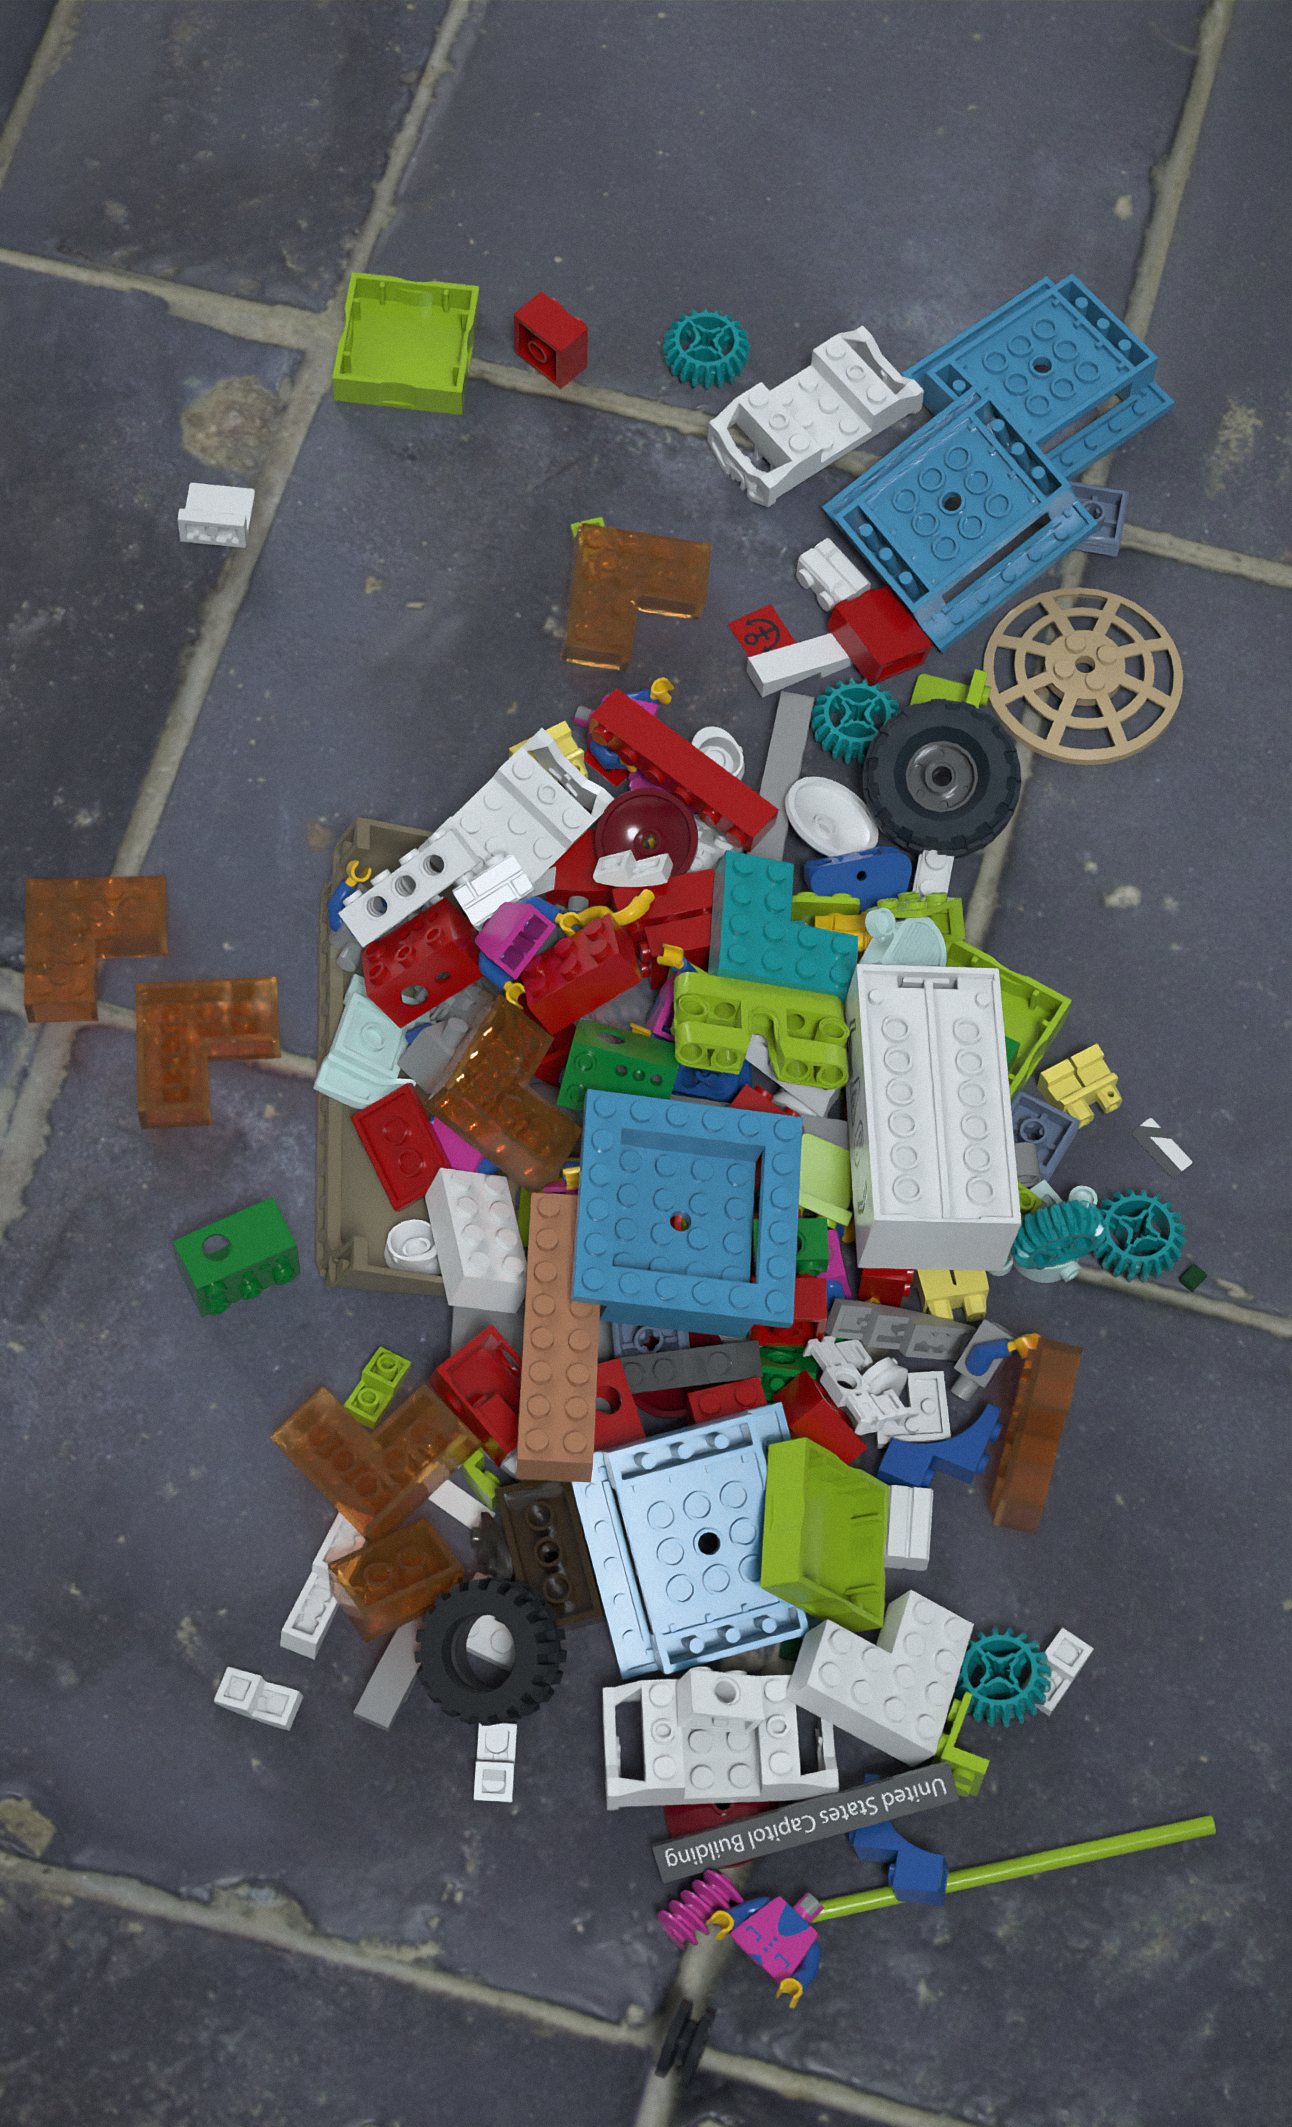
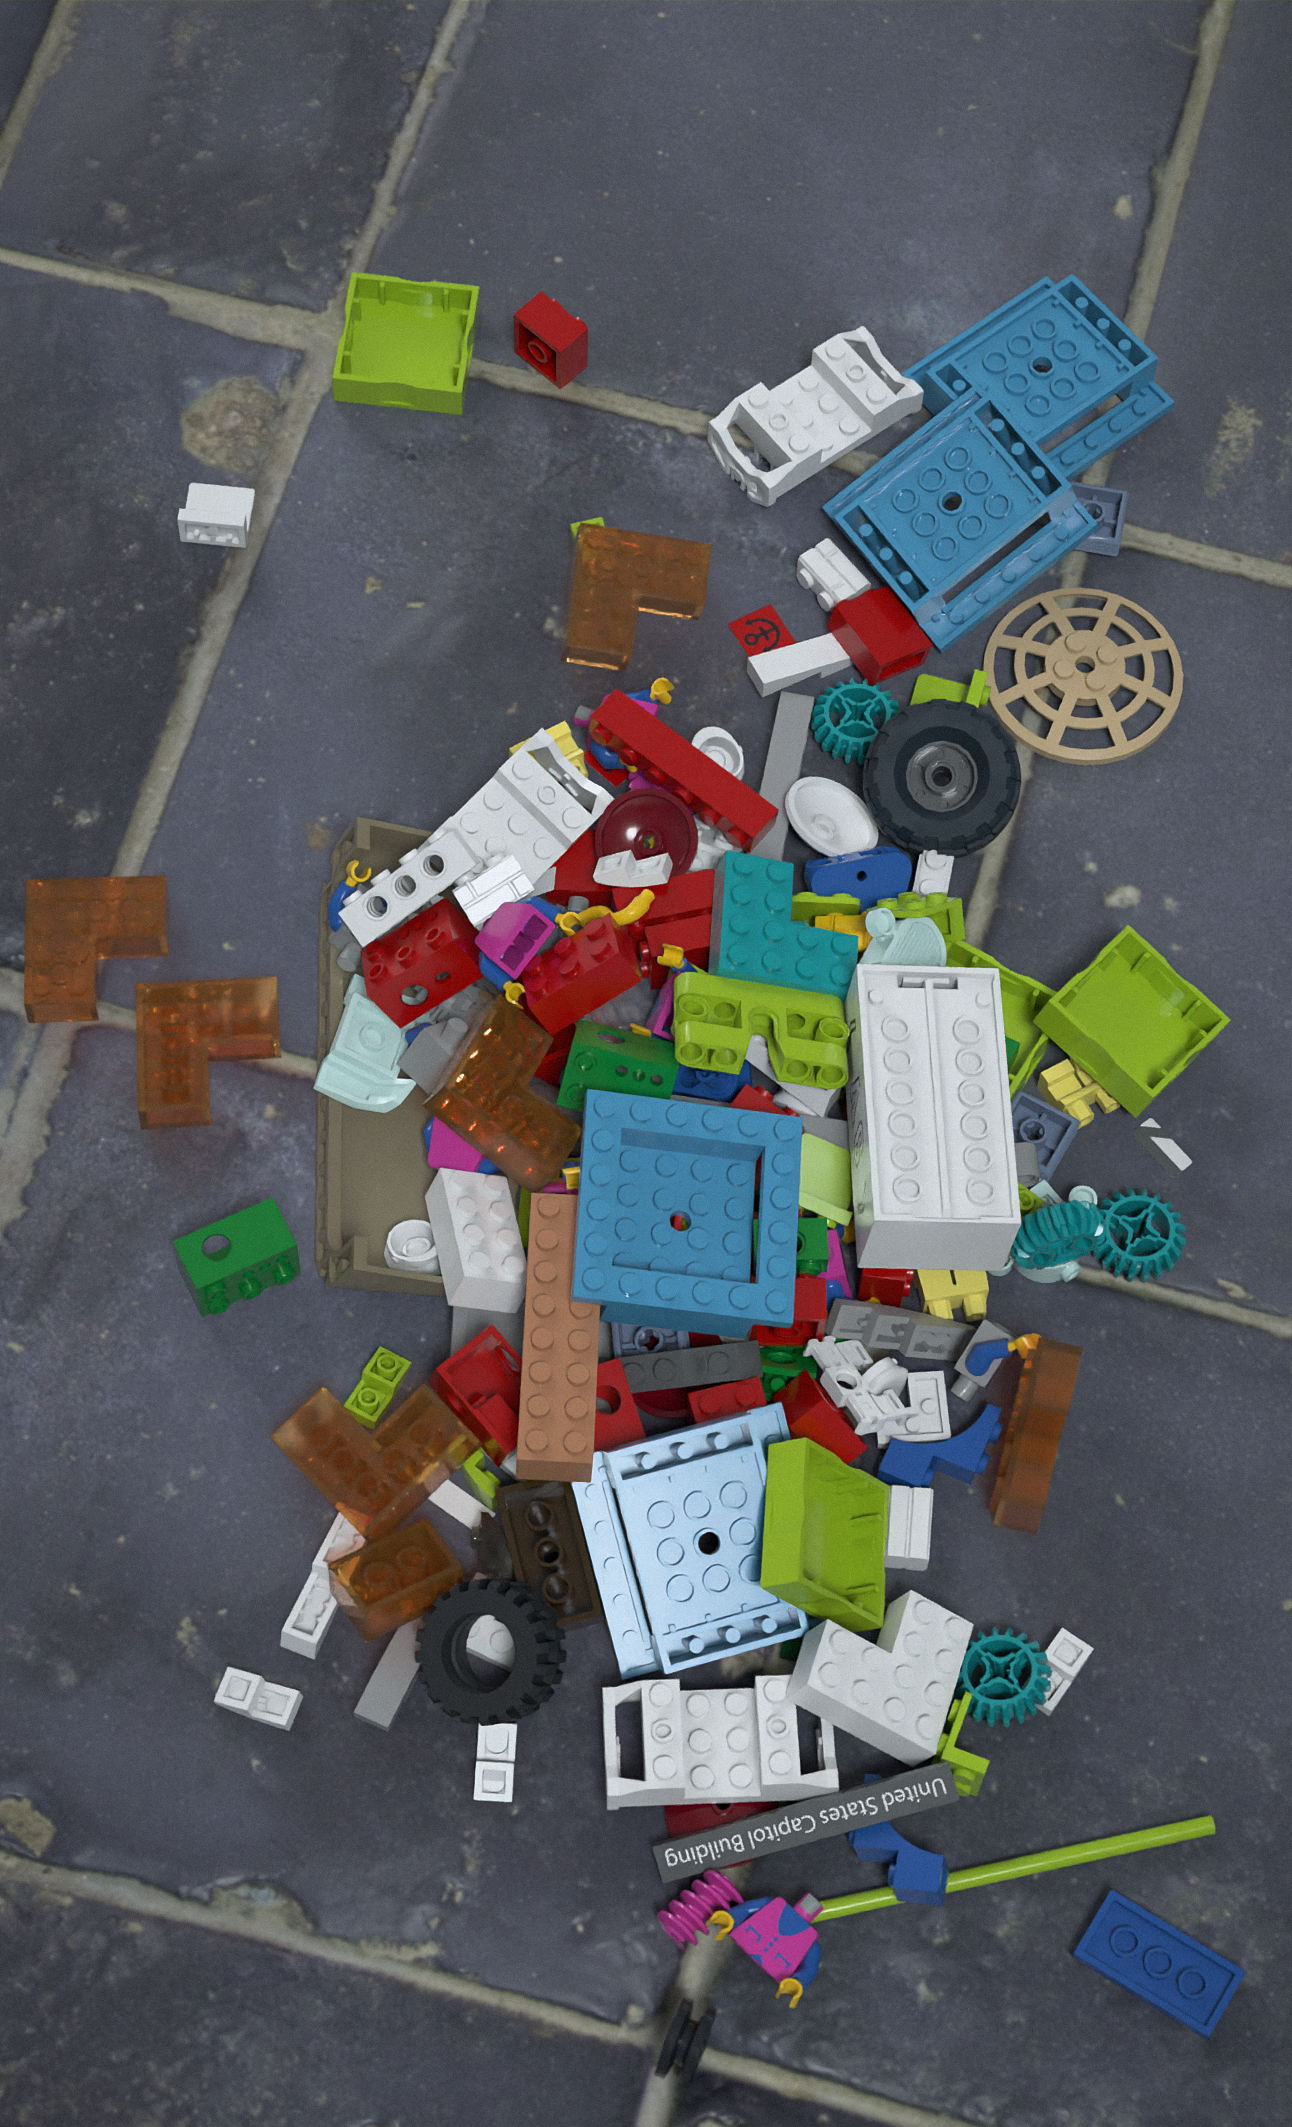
red tile [350,1083,454,1212] -> none
teal gear [663,306,750,390] -> none
white brick [676,1666,764,1734] -> none
dark green piece [1180,1264,1207,1292] -> none
none -> lime tile [1032,925,1231,1118]
none -> blue plate [1072,1889,1246,2041]

